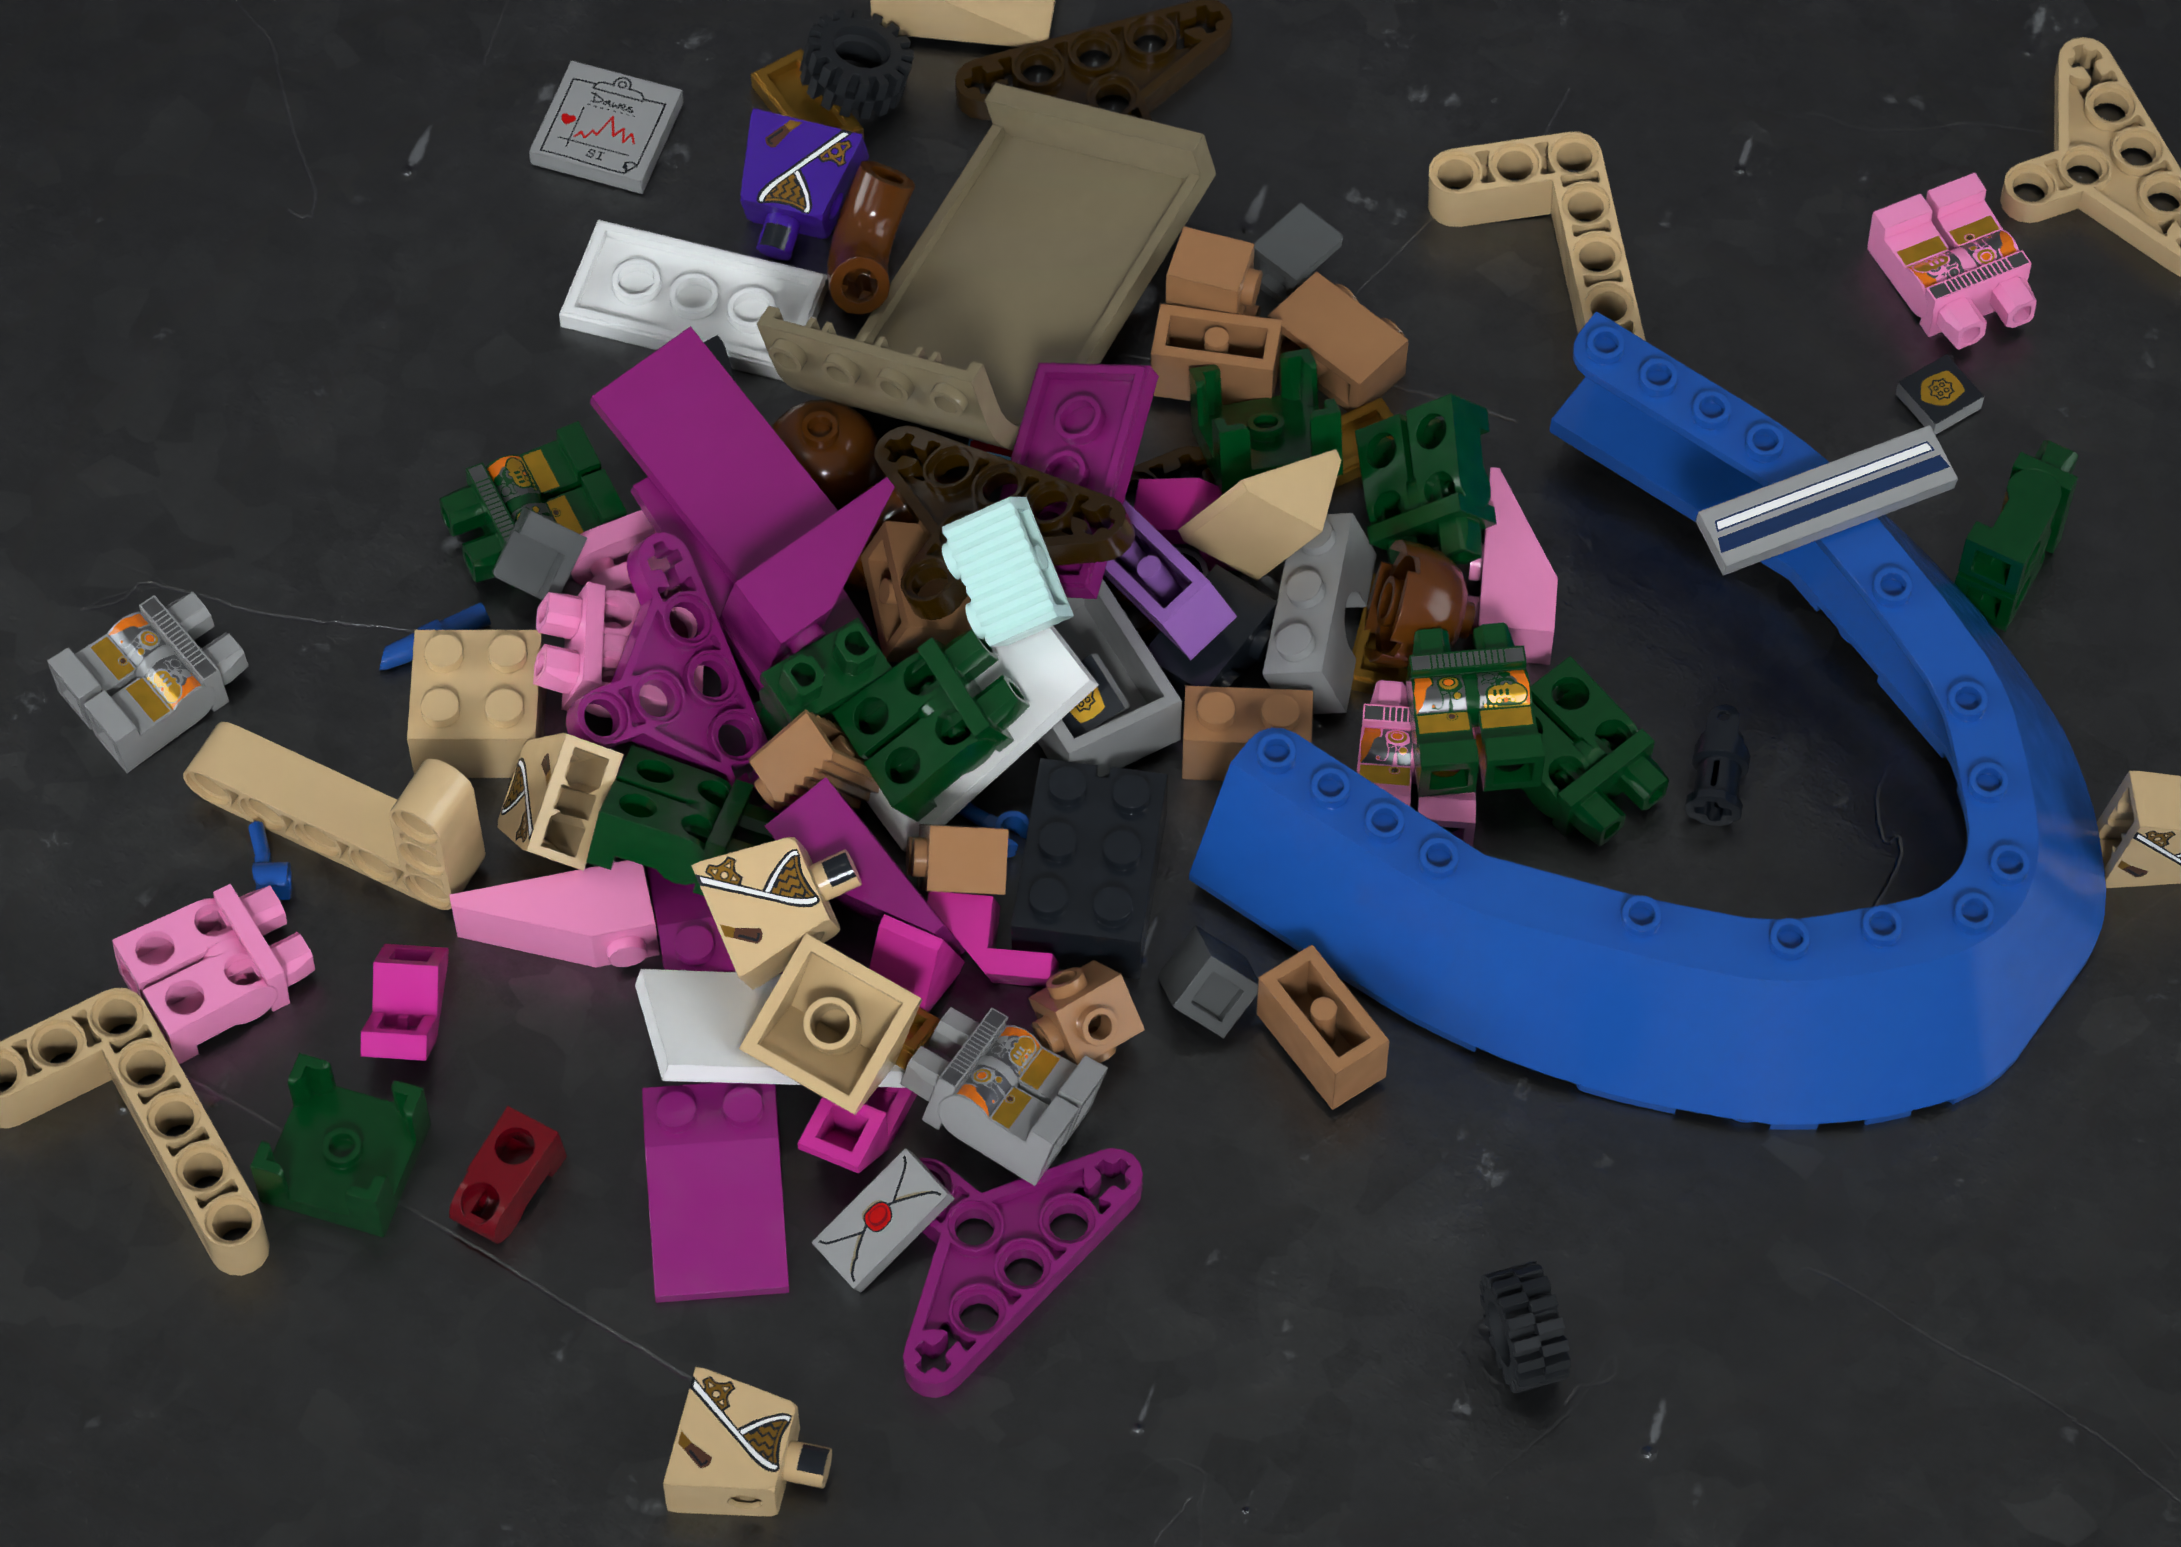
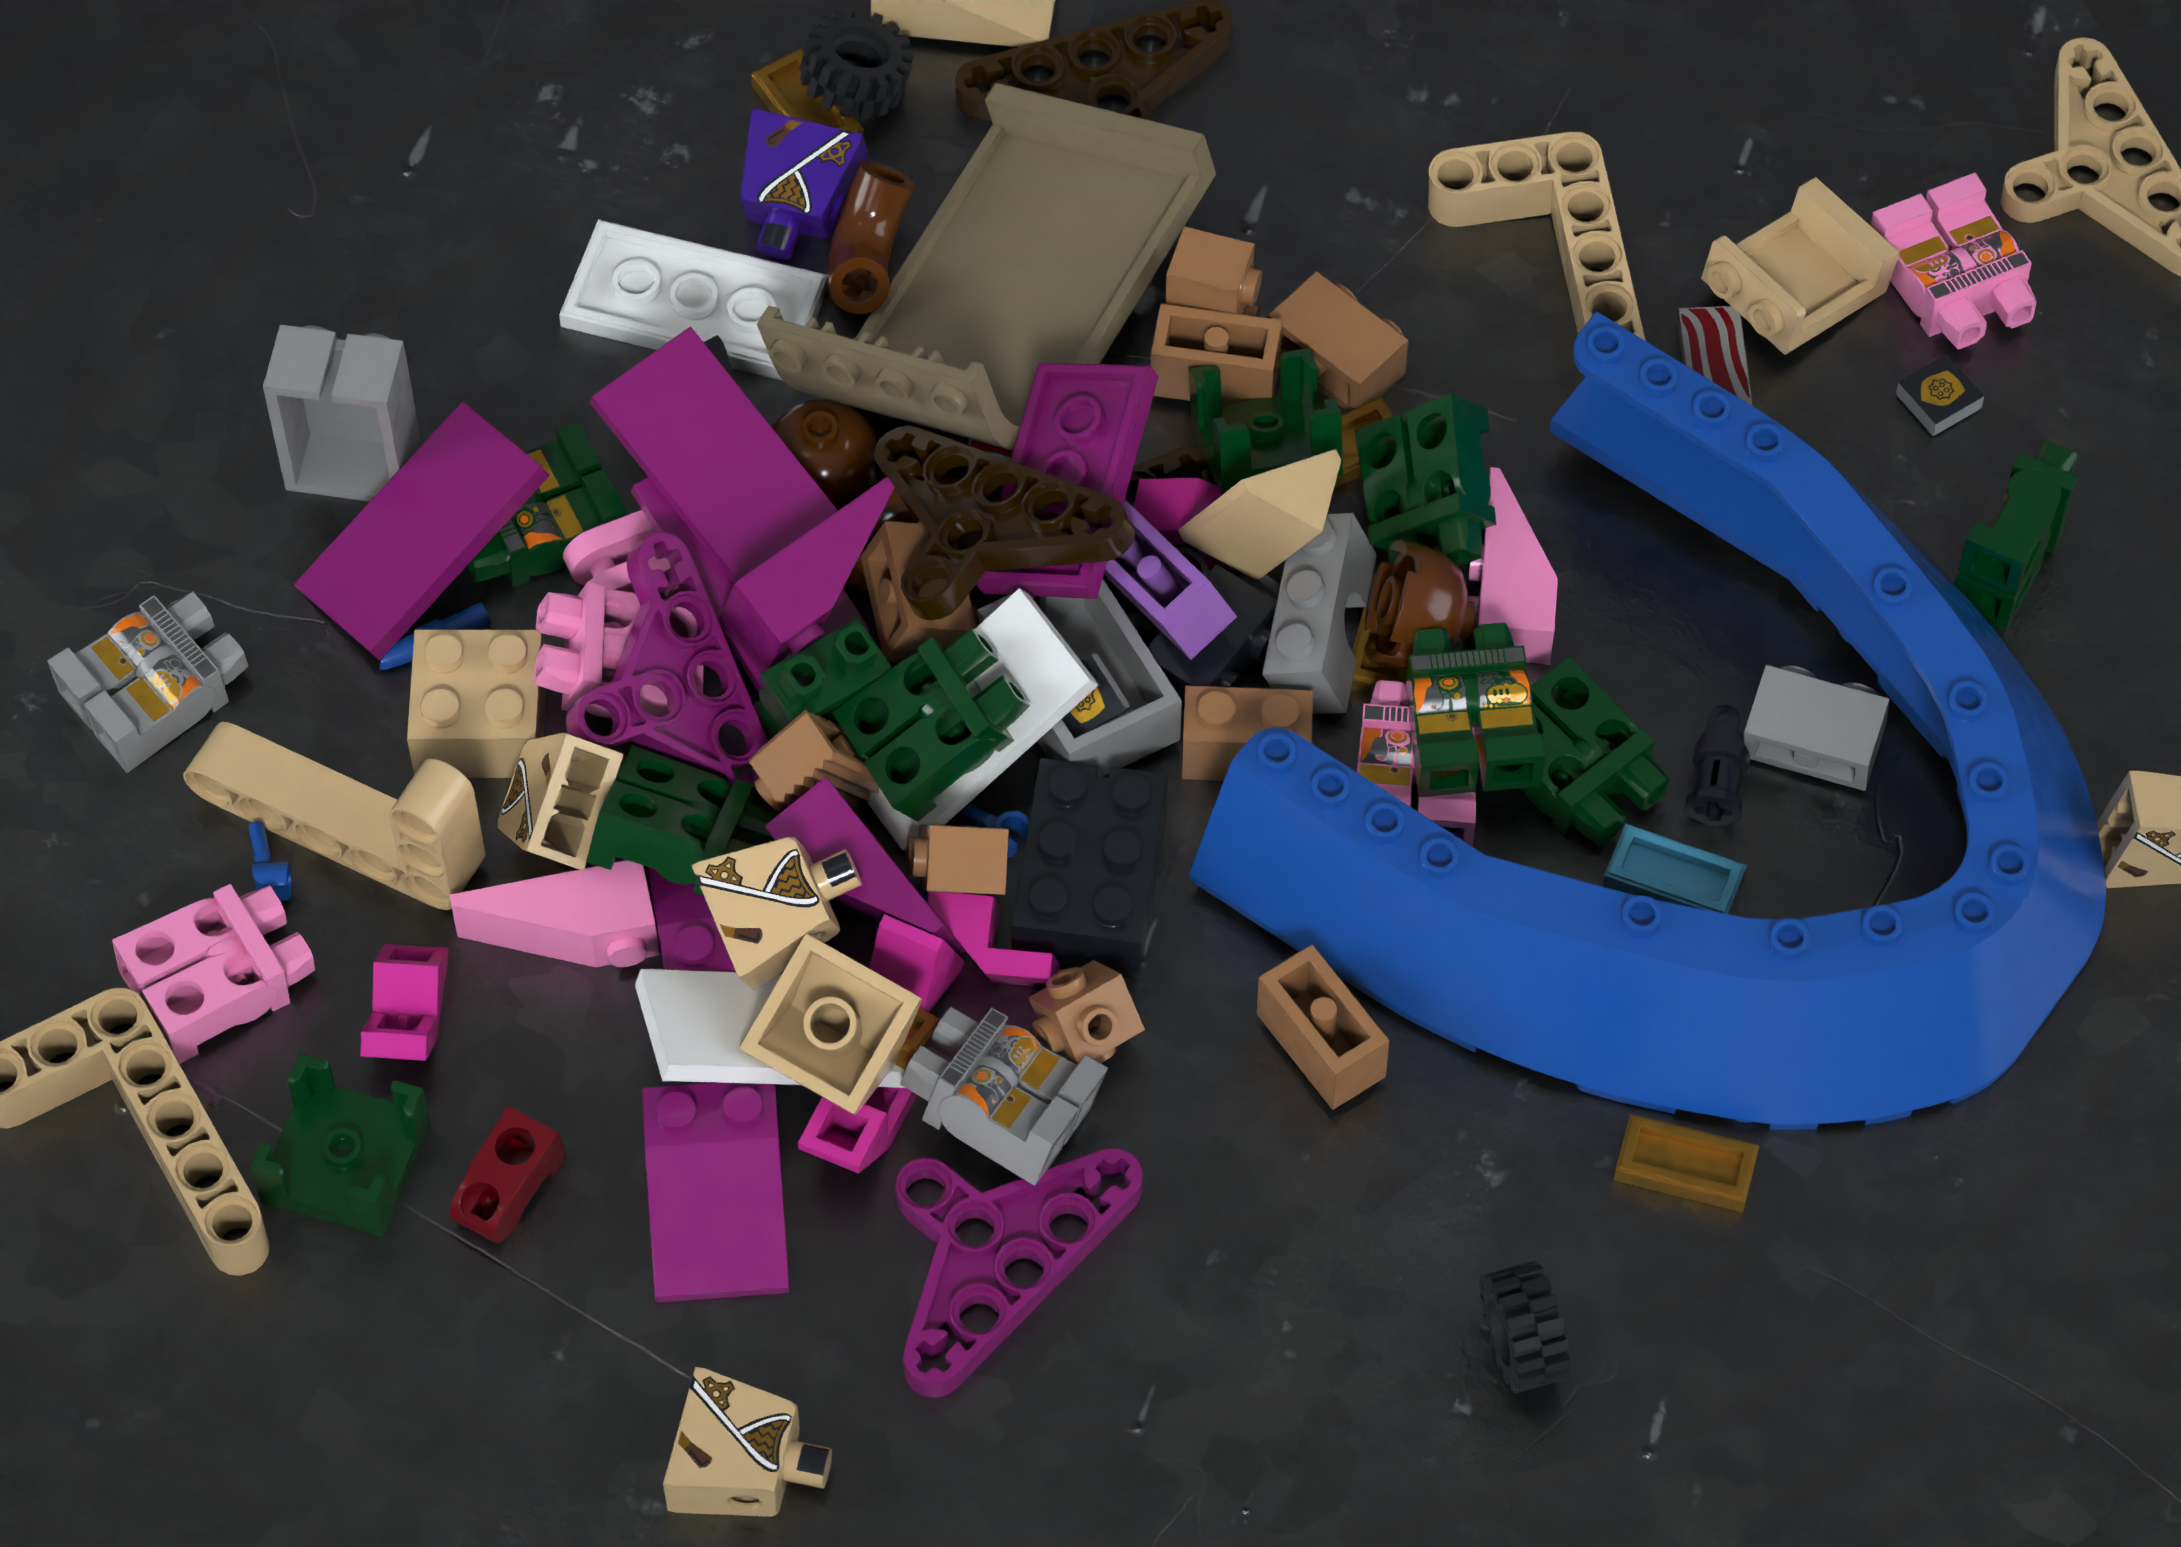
dark grey panel [493,507,587,600] -> none
light grey tile [529,61,684,194] -> none
light grey tile [811,1148,955,1292] -> none
light aqua brick [942,496,1074,646] -> none
dark grey panel [1158,925,1258,1038] -> none
dark grey panel [1254,202,1343,304] -> none
light grey tile [1696,425,1958,576] -> none
none -> light grey piece [263,325,422,502]
none -> magenta tile [293,401,550,661]
none -> medium azure tile [1603,824,1747,914]
none -> pearl gold tile [1614,1113,1759,1213]
none -> tile [1677,306,1753,406]
none -> tan panel [1701,177,1900,355]
none -> light grey brick [1744,665,1890,791]

